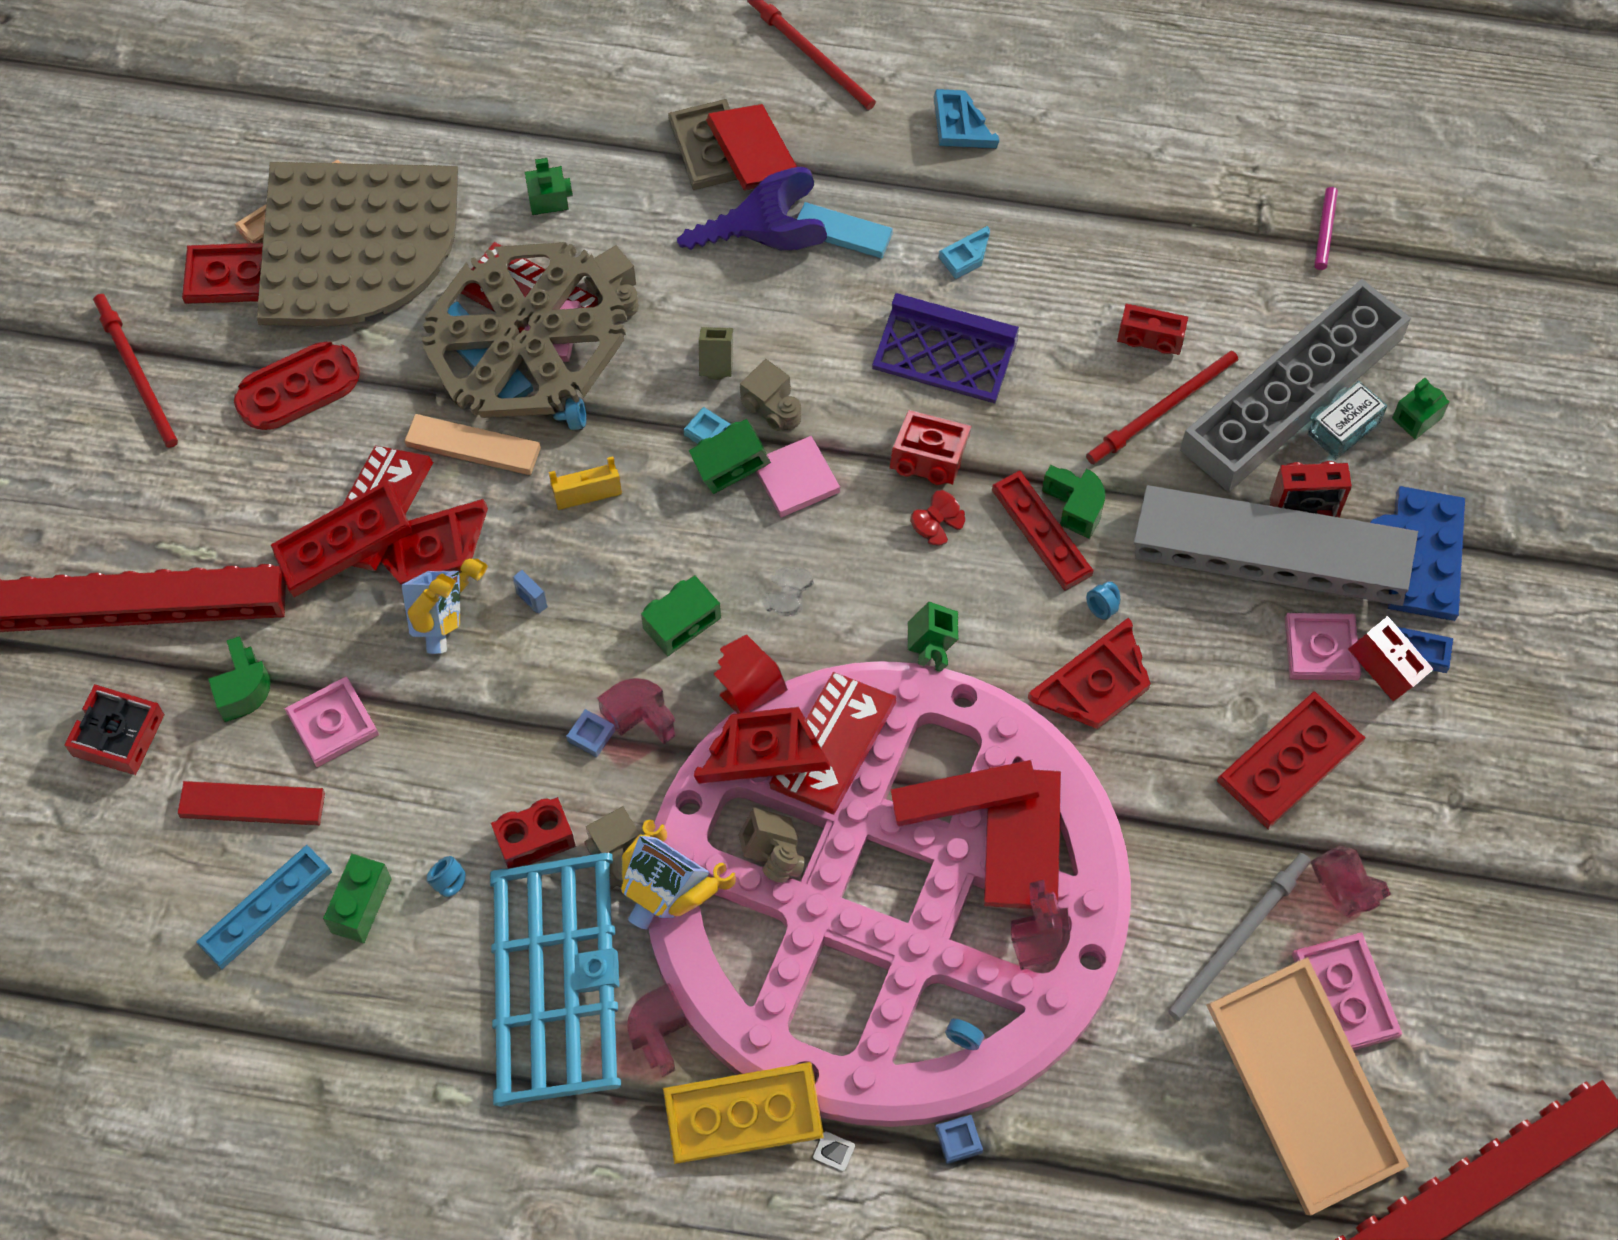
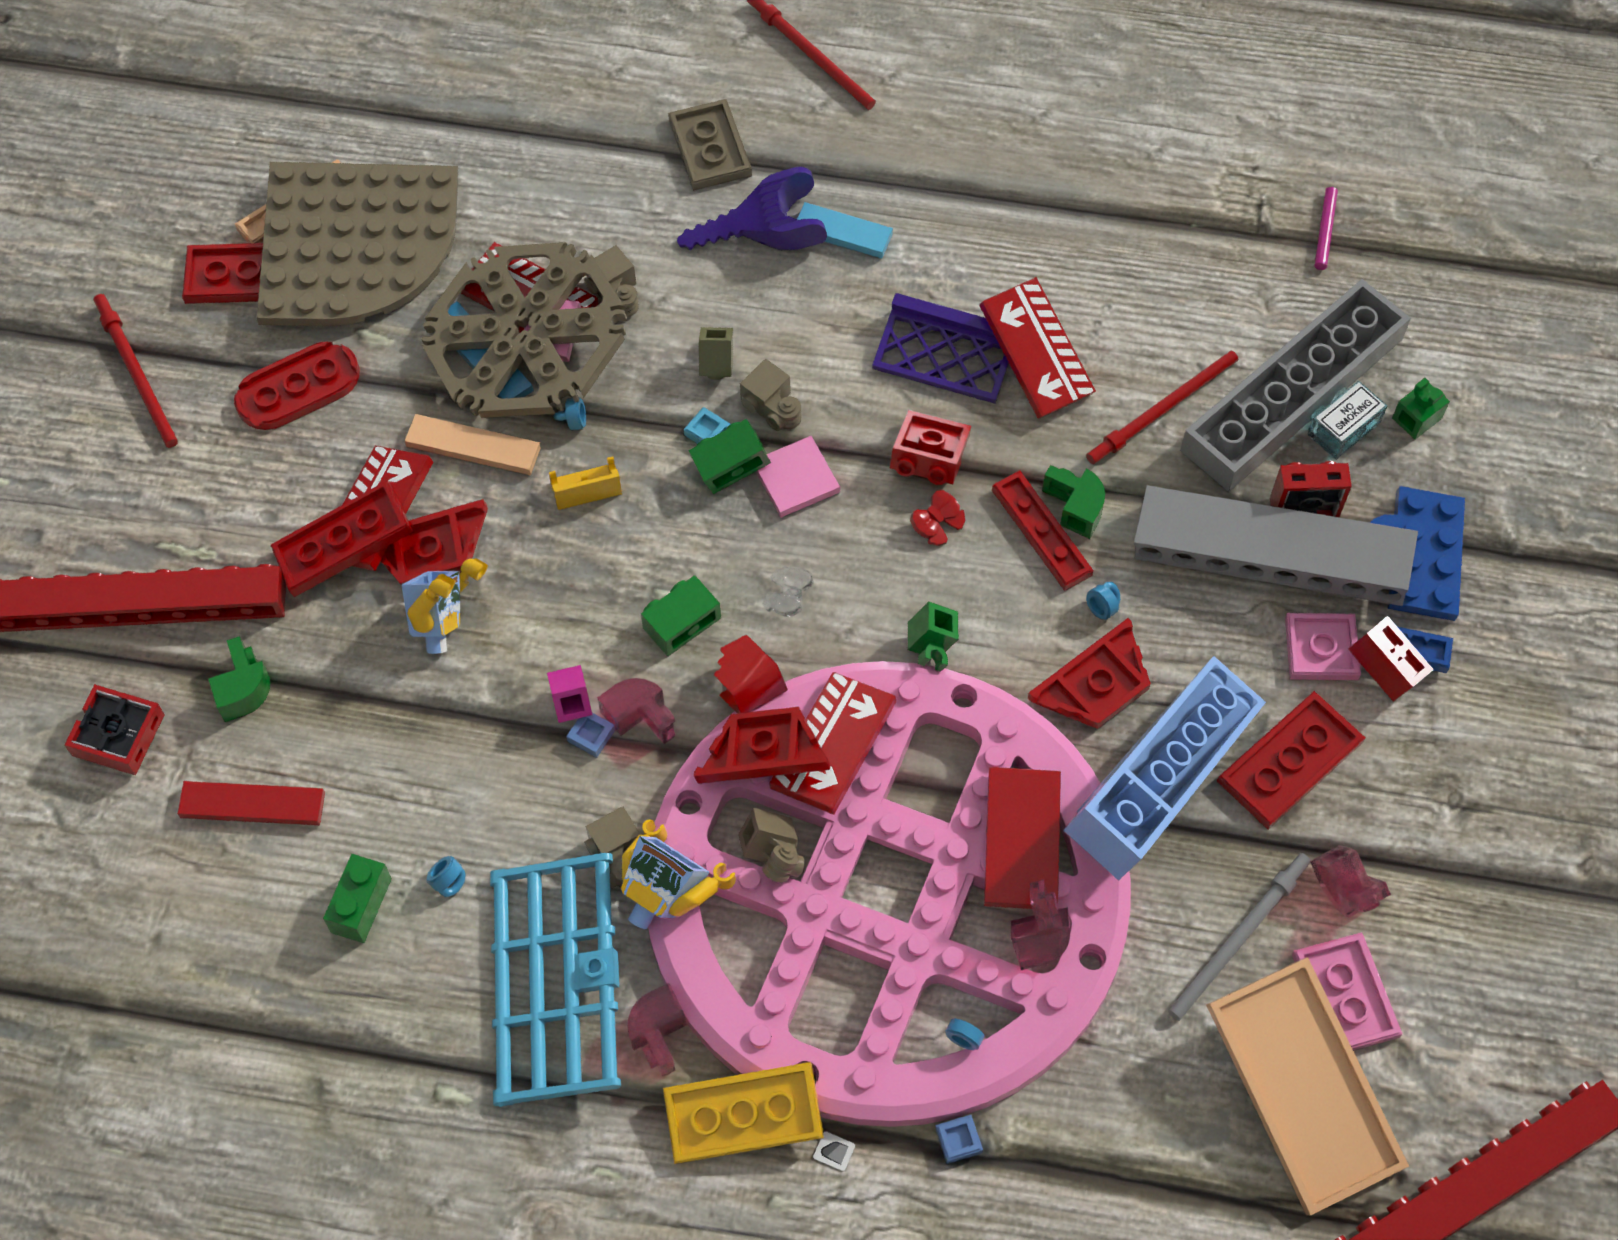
dark azure tile [196,845,332,970] -> none
bright pink tile [284,676,379,768] -> none
red brick [491,797,576,869] -> none
medium blue tile [513,570,548,614] -> none
green brick [525,158,573,215] -> none
red tile [706,104,797,191] -> none
red tile [891,760,1039,827] -> none
dark azure wing [933,89,999,149] -> none
medium azure tile [938,226,990,279] -> none
red bracket [1117,303,1189,355] -> none
none -> dark pink brick [547,665,593,723]
none -> red tile [979,277,1096,420]
none -> light blue slope [1063,656,1266,880]

